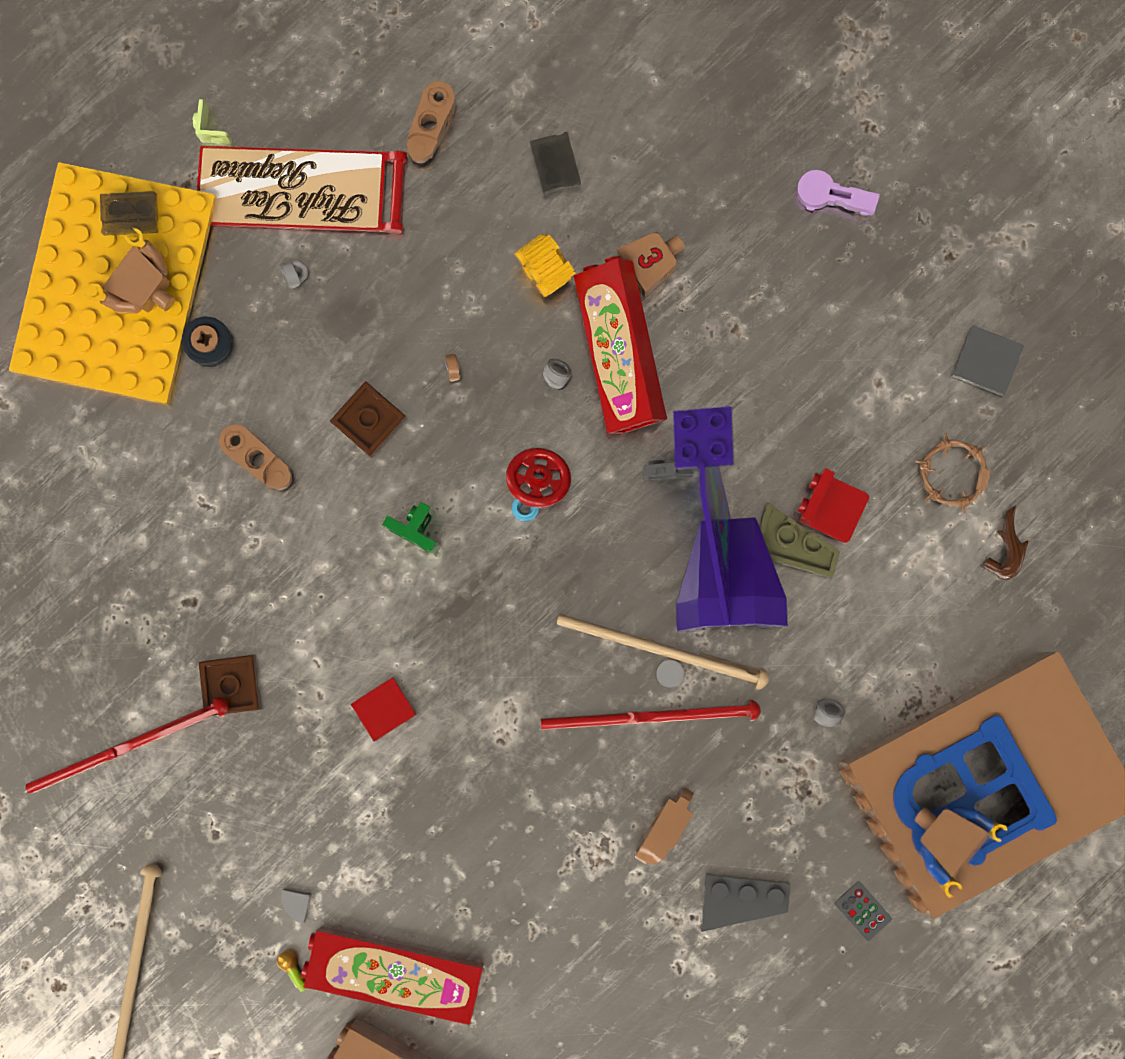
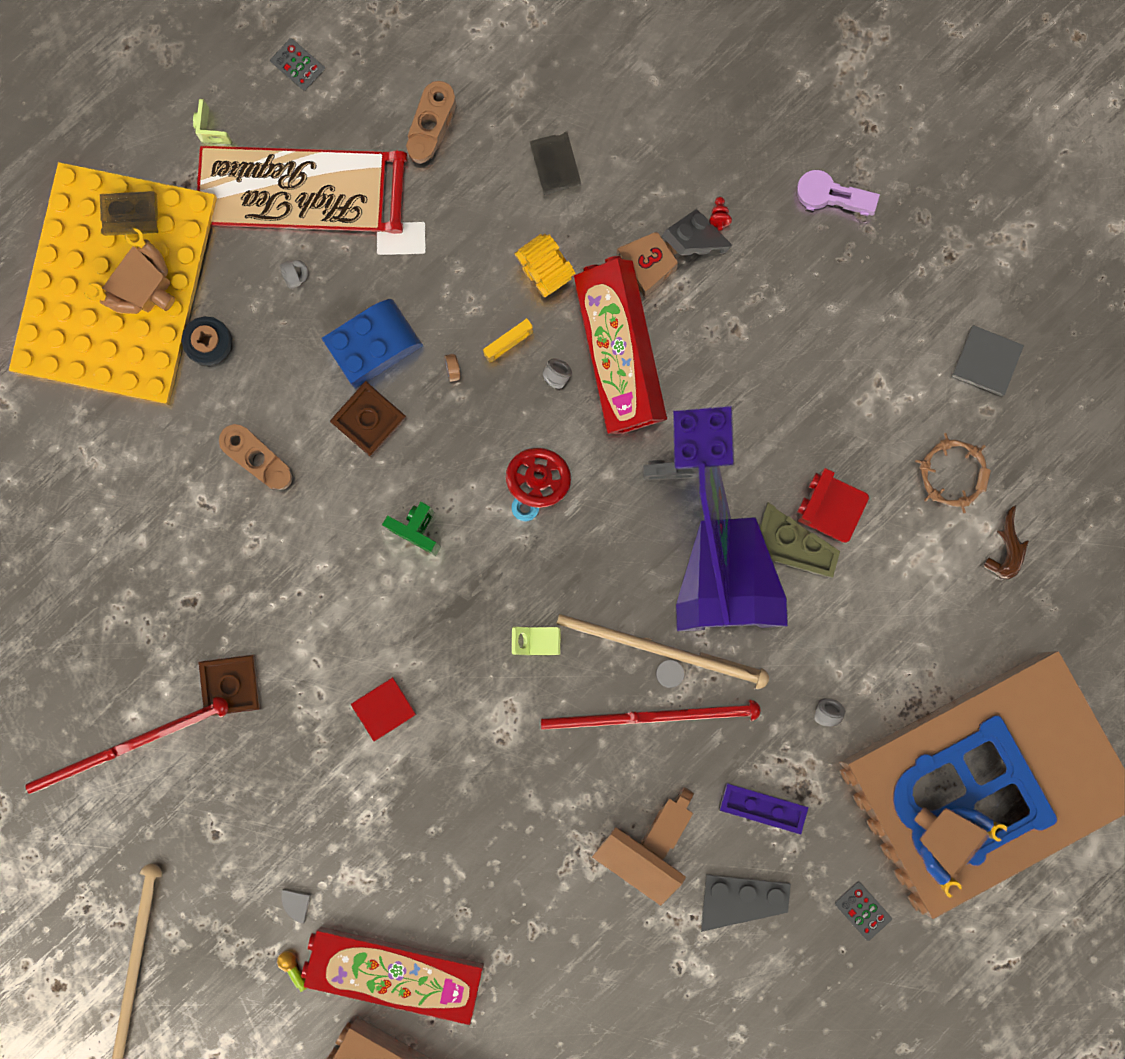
none -> dark grey sticker [270,38,325,90]
none -> blue brick [322,299,423,389]
none -> white sticker [377,222,425,255]
none -> yellow tile [483,318,533,363]
none -> yellowish green bracket [512,627,561,655]
none -> medium nougat tile [592,827,686,906]
none -> dark grey wing [662,209,732,255]
none -> red hair [709,197,732,231]
none -> dark purple plate [719,783,809,835]

